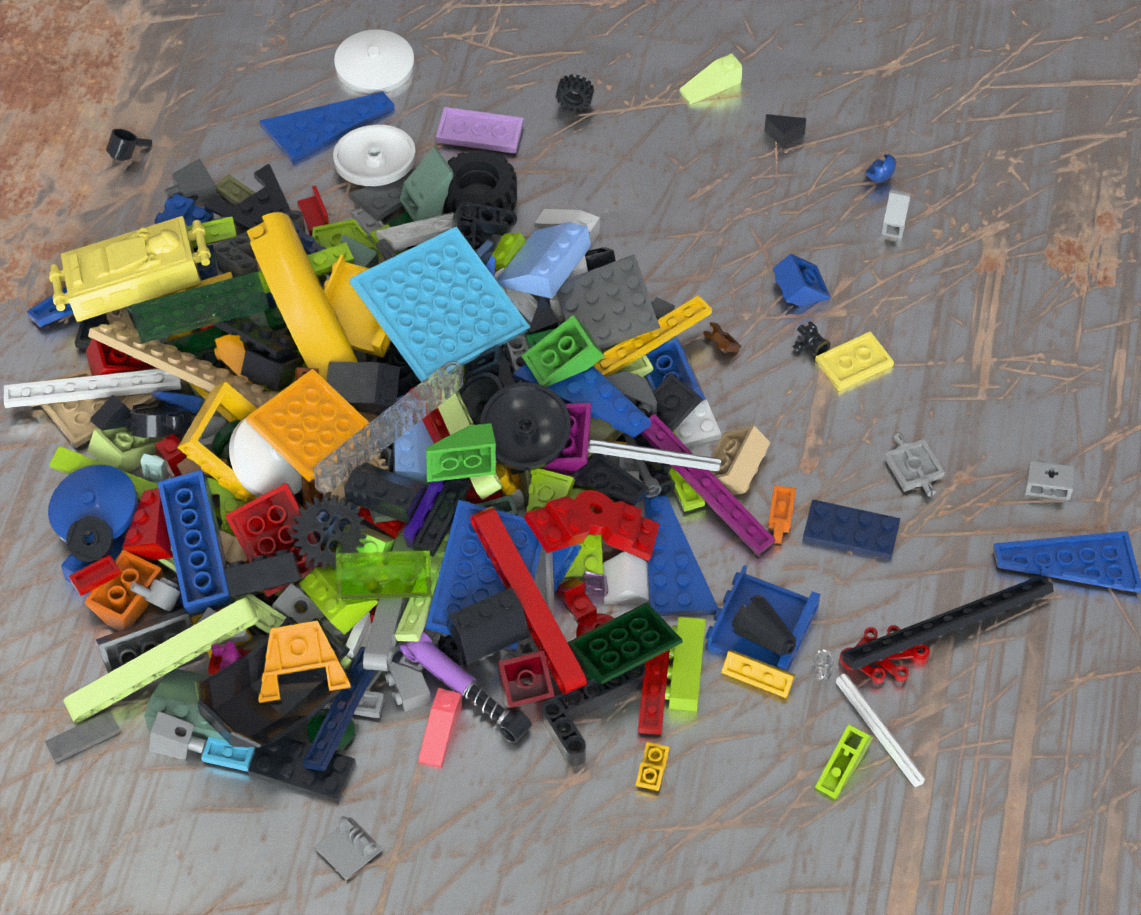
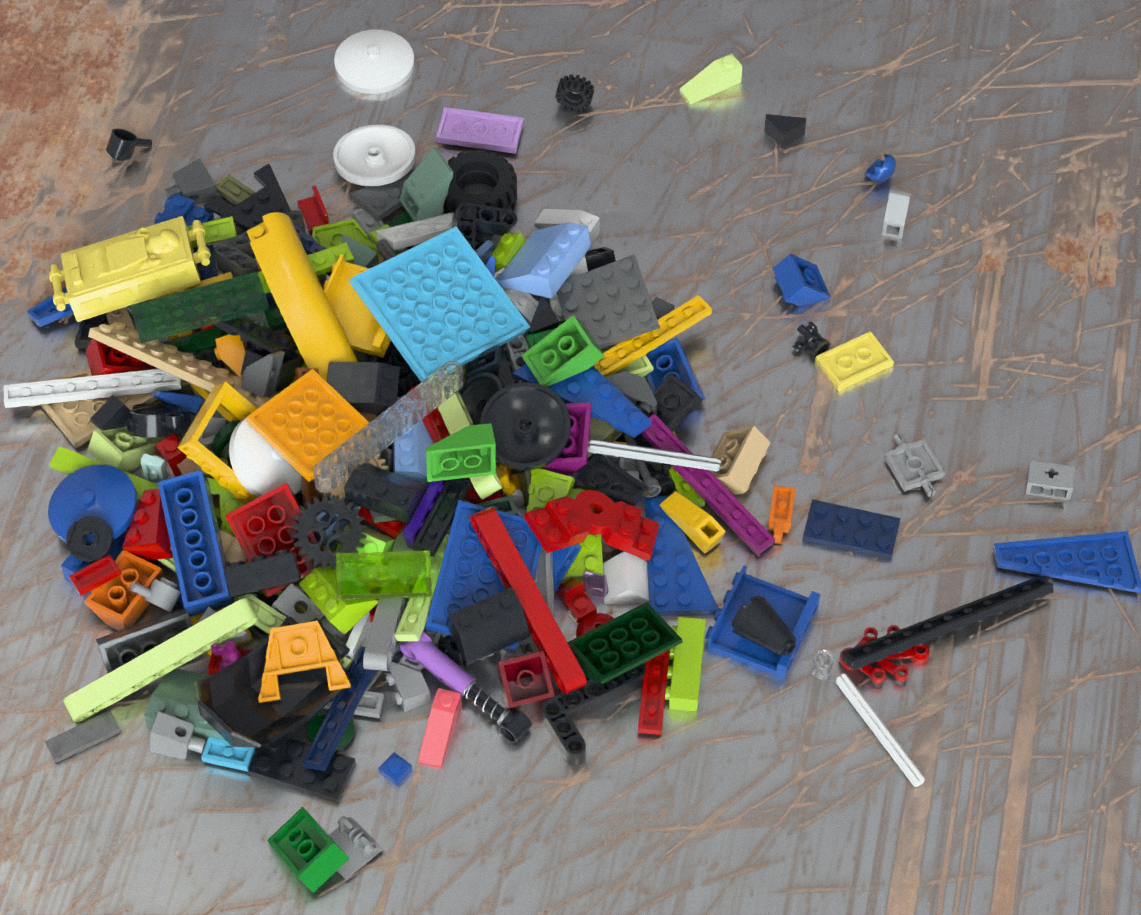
blue wing [259,92,395,163] -> none
yellow slope [636,742,670,791] -> none
white plate [674,400,721,448] -> none
reddish brown plate [703,322,741,353] -> none
yellow plate [721,649,795,698] -> none
lime slope [815,724,874,799] -> none
none -> dark grey slope [241,351,285,397]
none -> green slope [267,807,350,893]
none -> blue plate [378,752,412,786]
none -> yellow slope [659,491,726,554]

